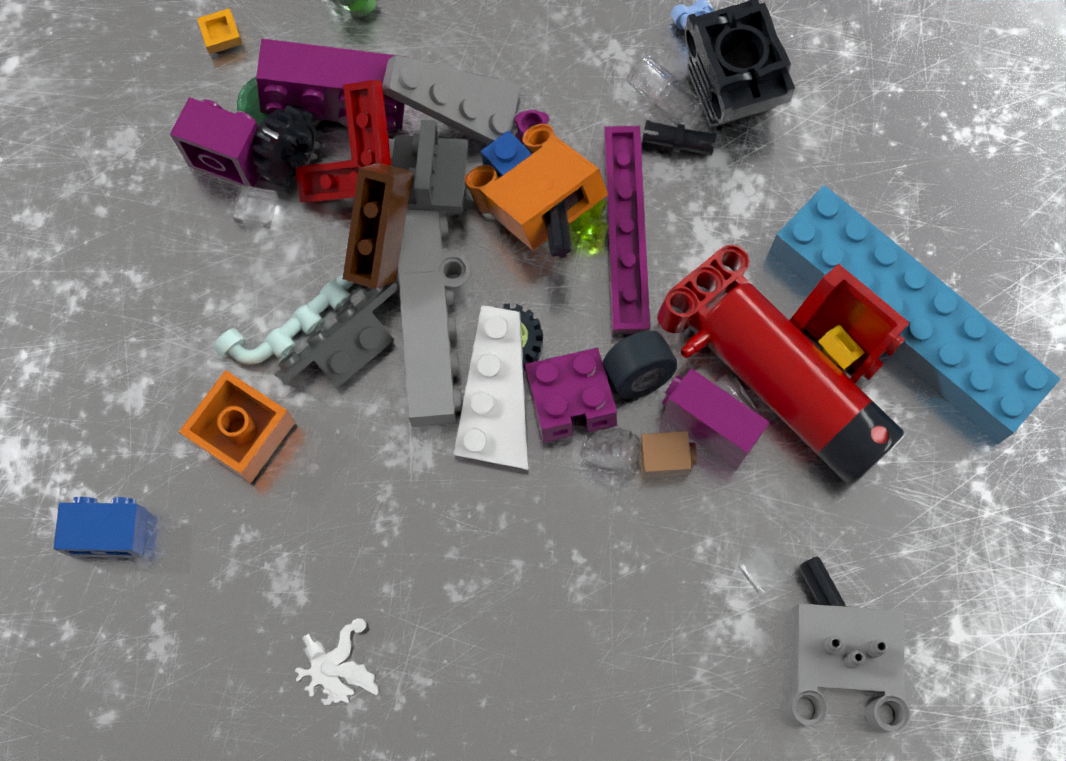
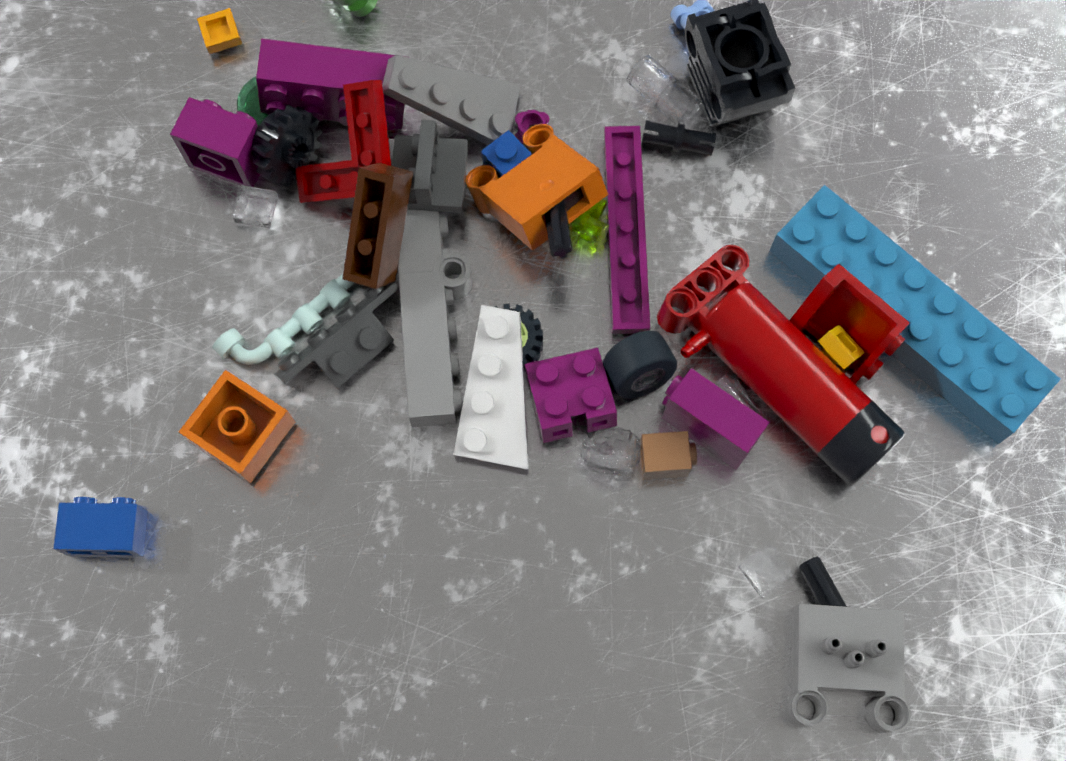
white piece [295,618,379,705] -> none

